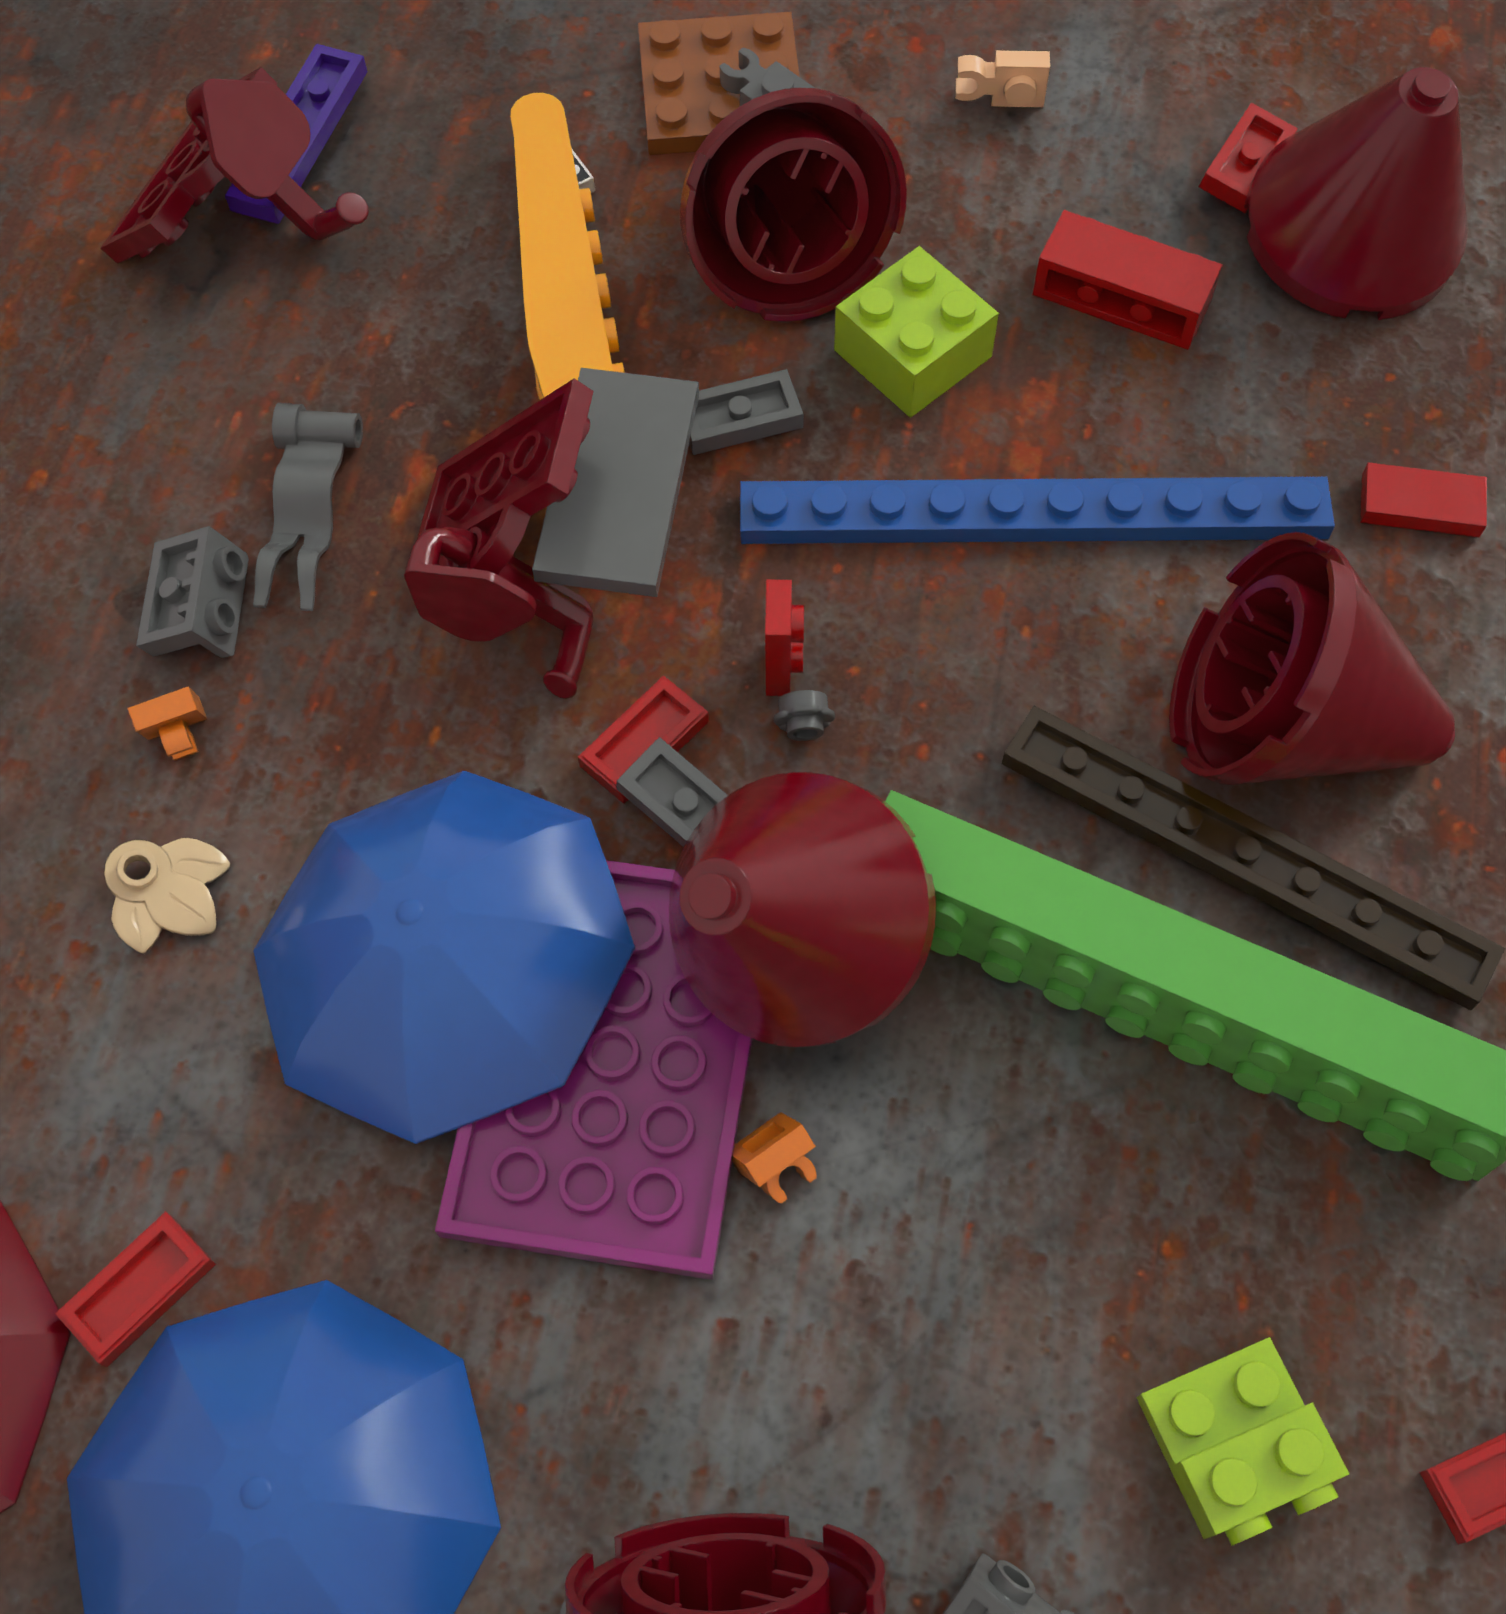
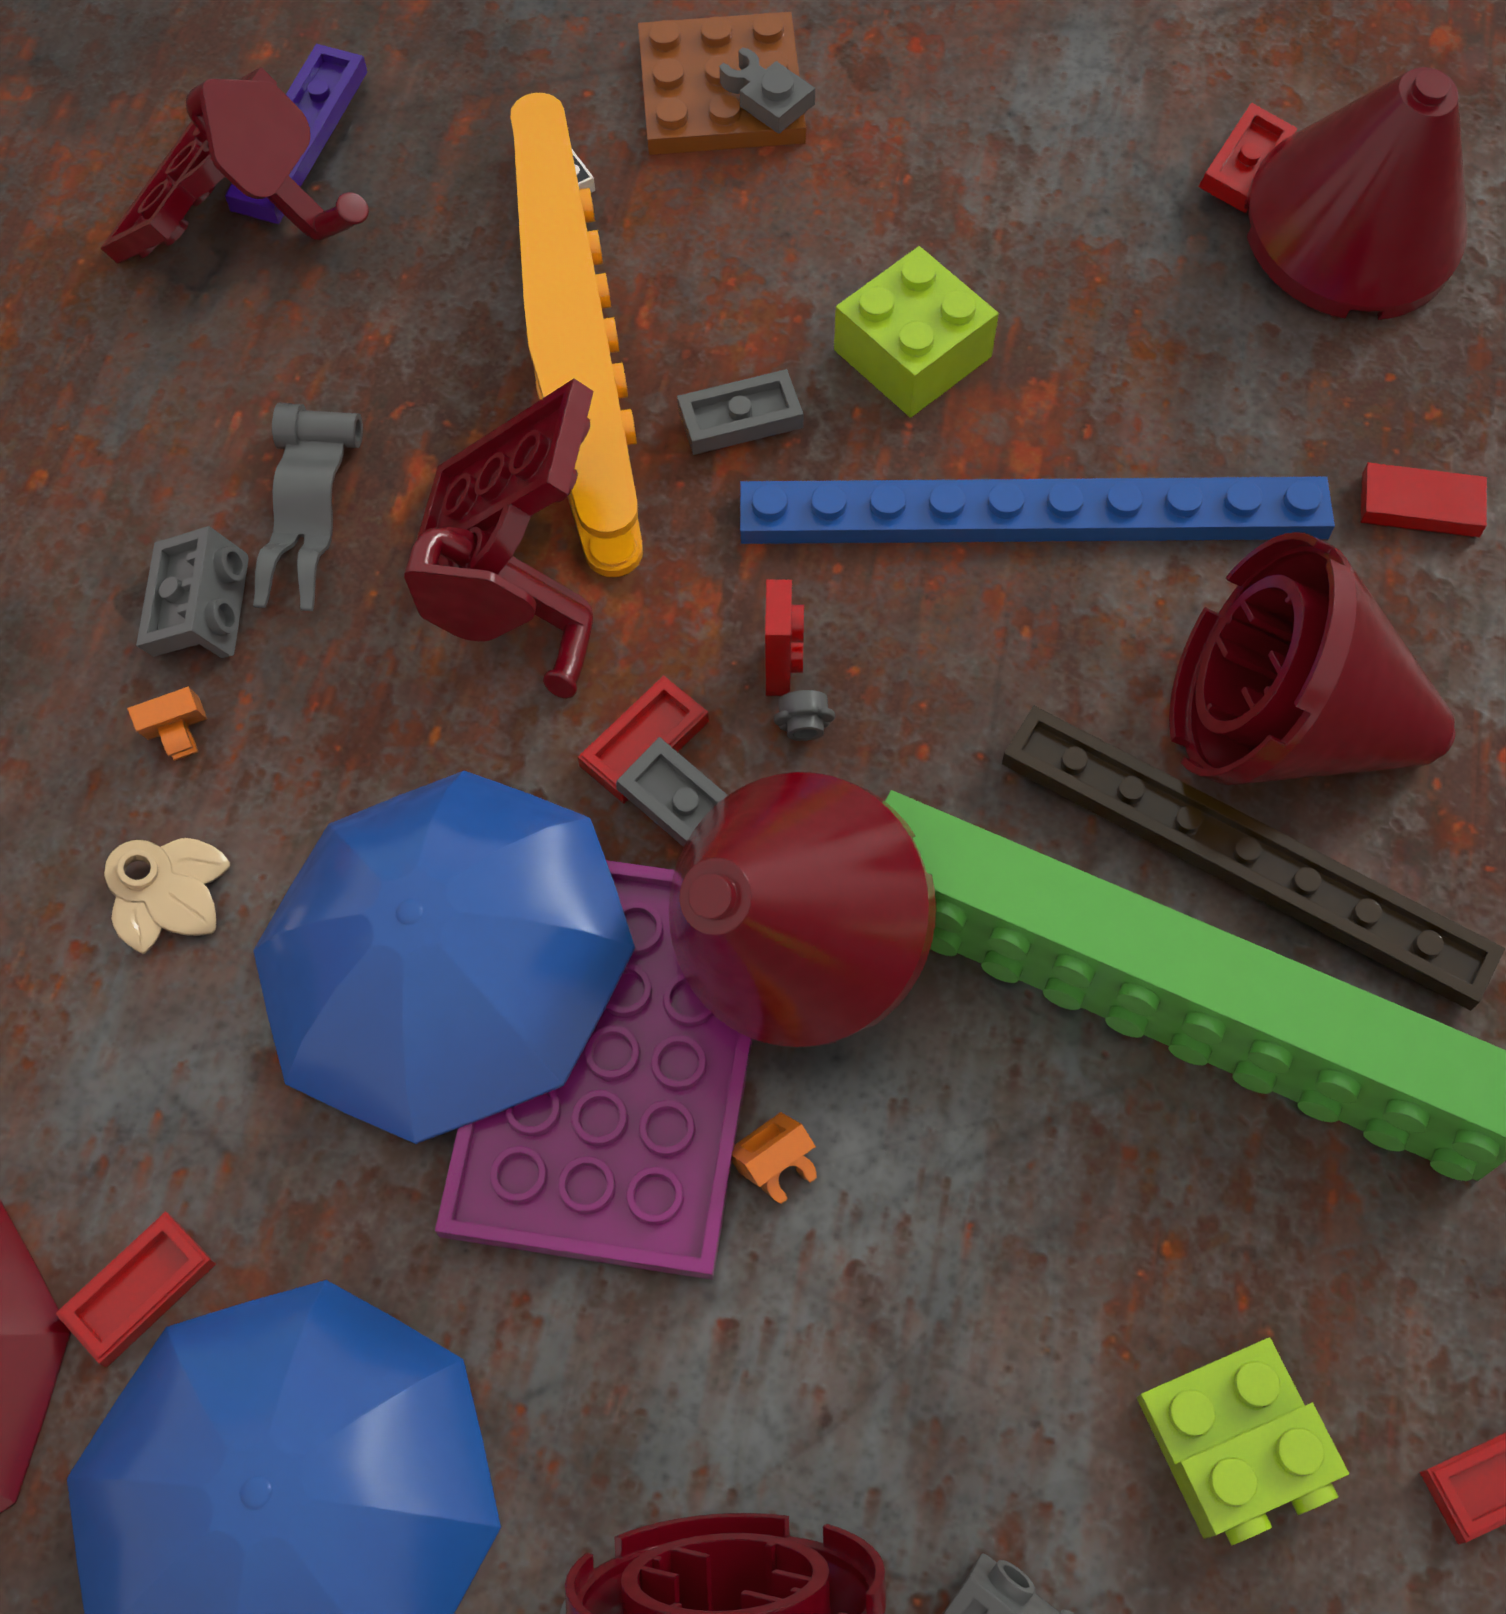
dark grey tile [532,368,699,597] -> none
dark red cone [680,88,907,321] -> none
light nougat plate [955,50,1050,108] -> none
red brick [1032,210,1223,350] -> none

